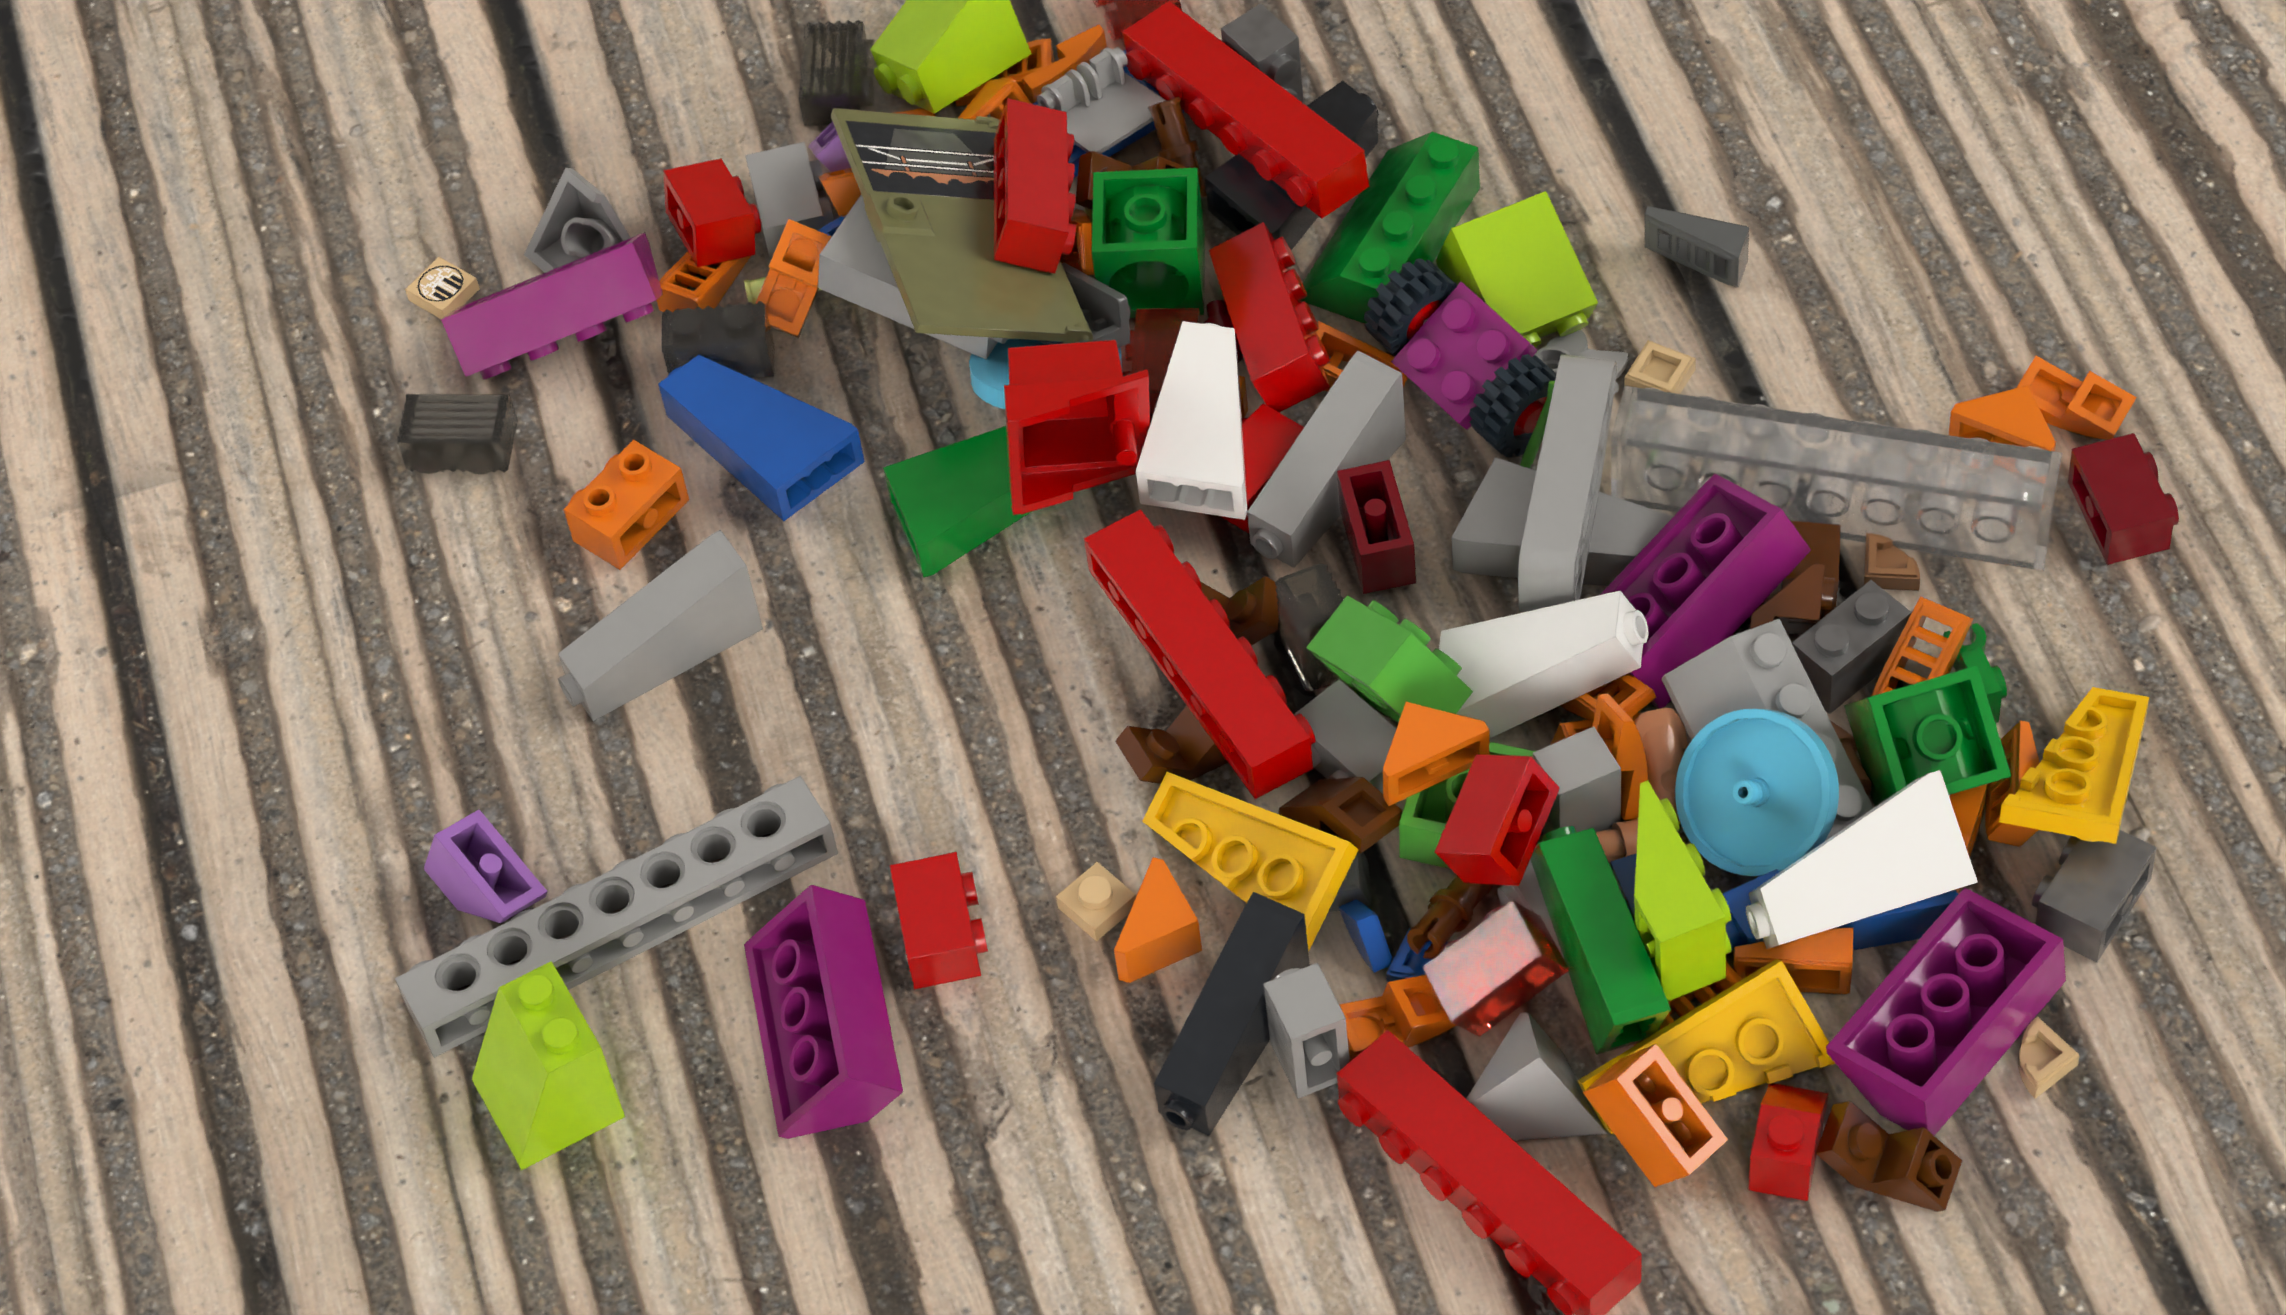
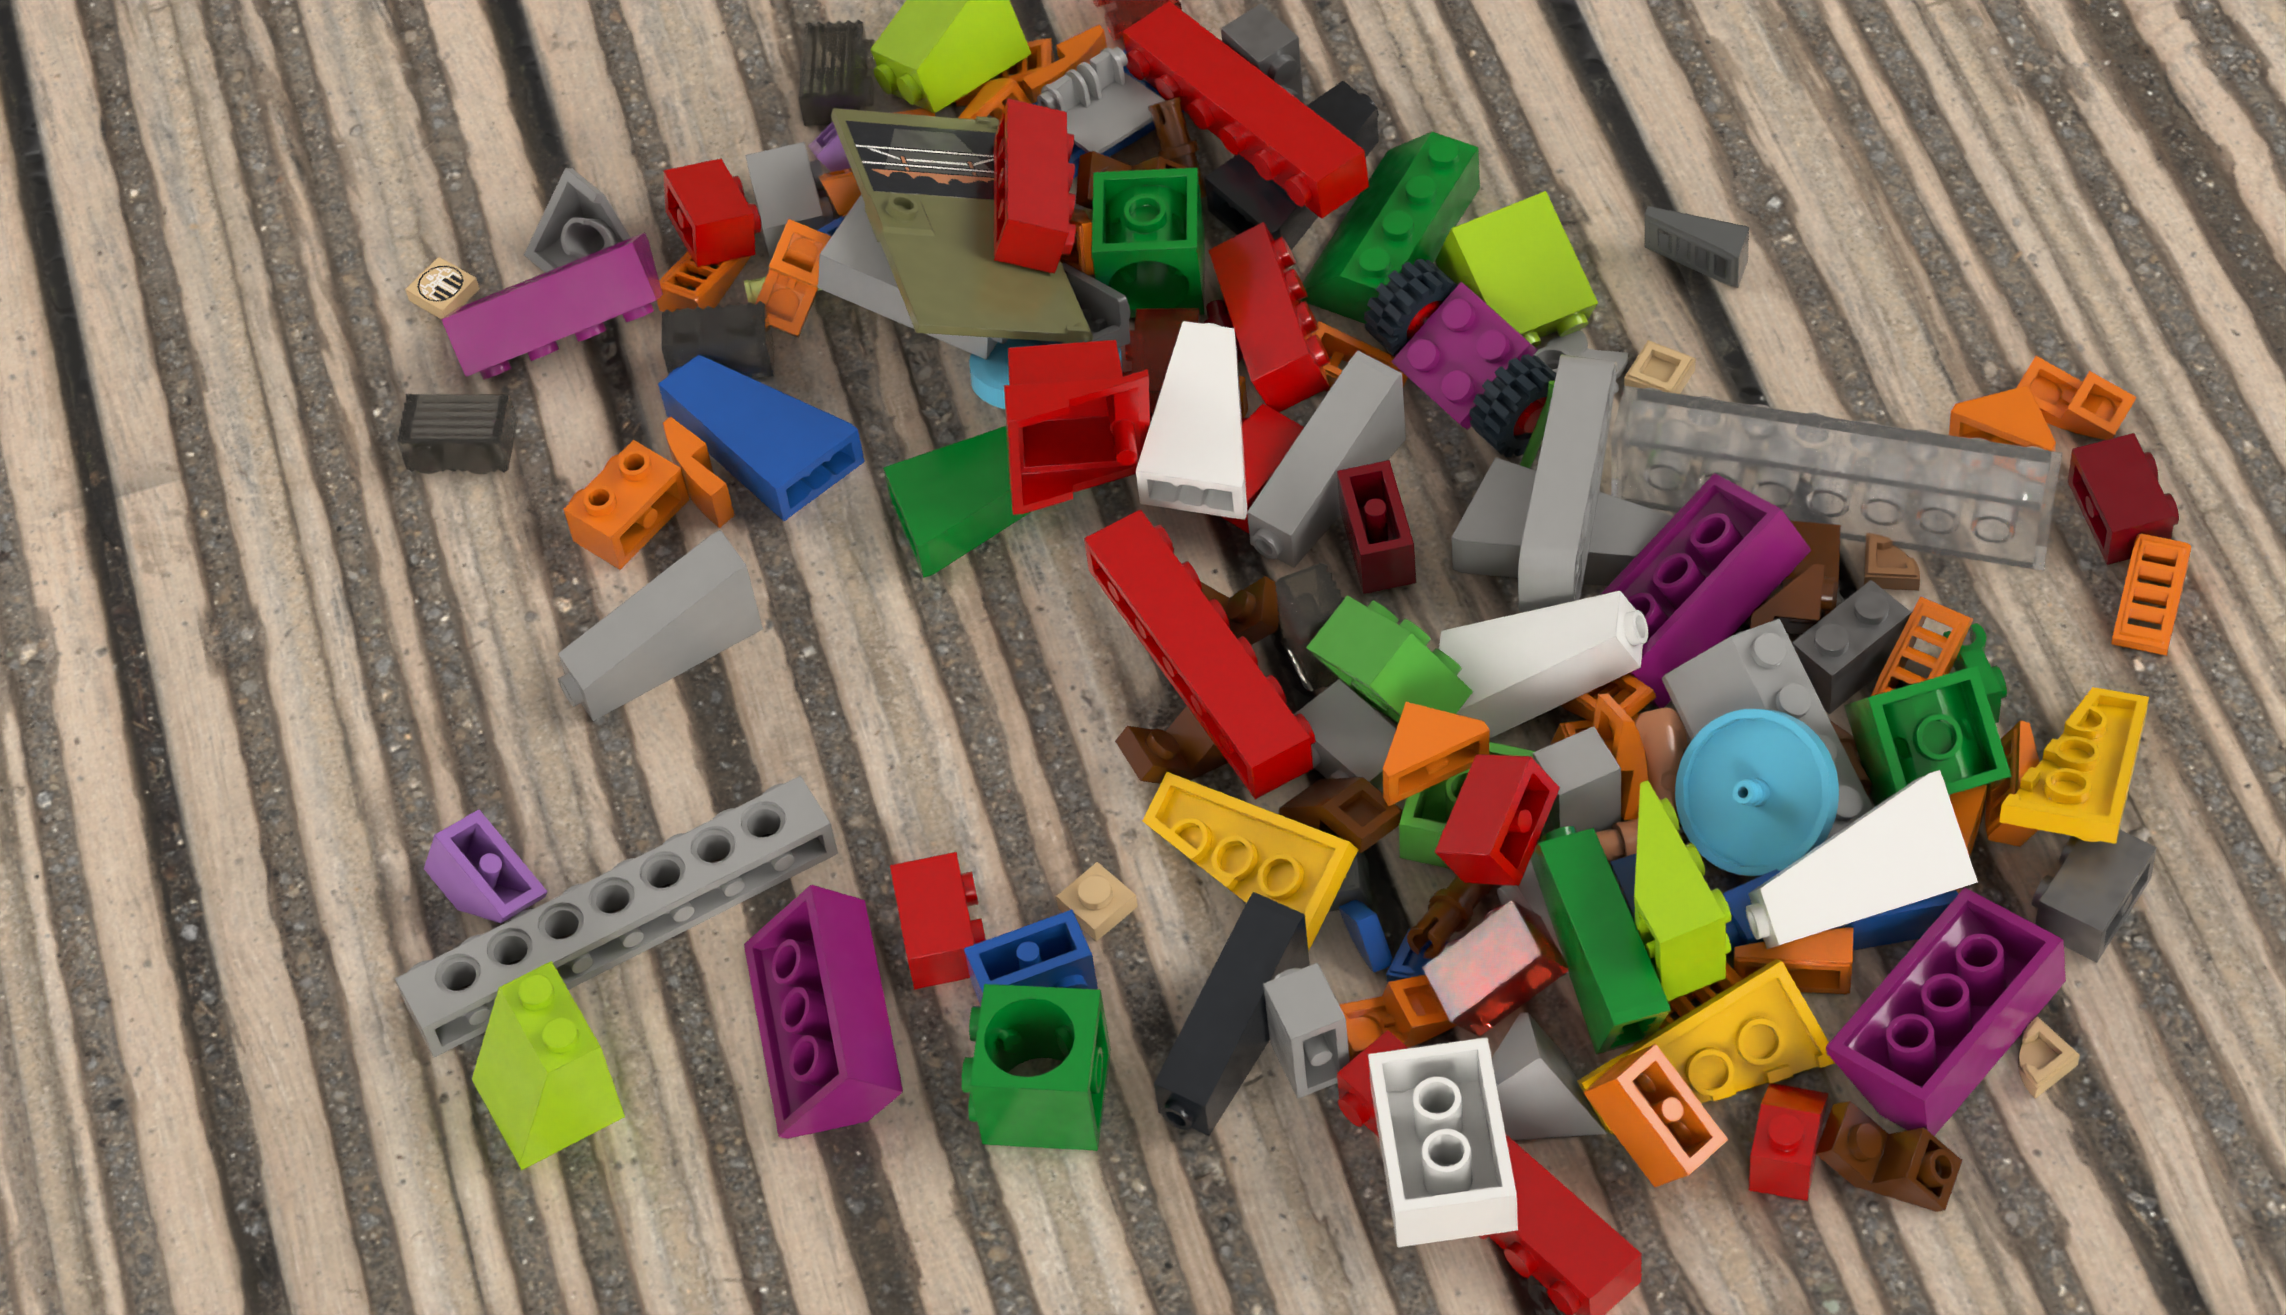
orange slope [1114,857,1202,983] -> none
none -> orange slope [663,416,735,528]
none -> green brick [962,984,1111,1151]
none -> blue brick [964,909,1098,1006]
none -> white brick [1368,1038,1518,1247]
none -> orange slope [2111,534,2191,656]

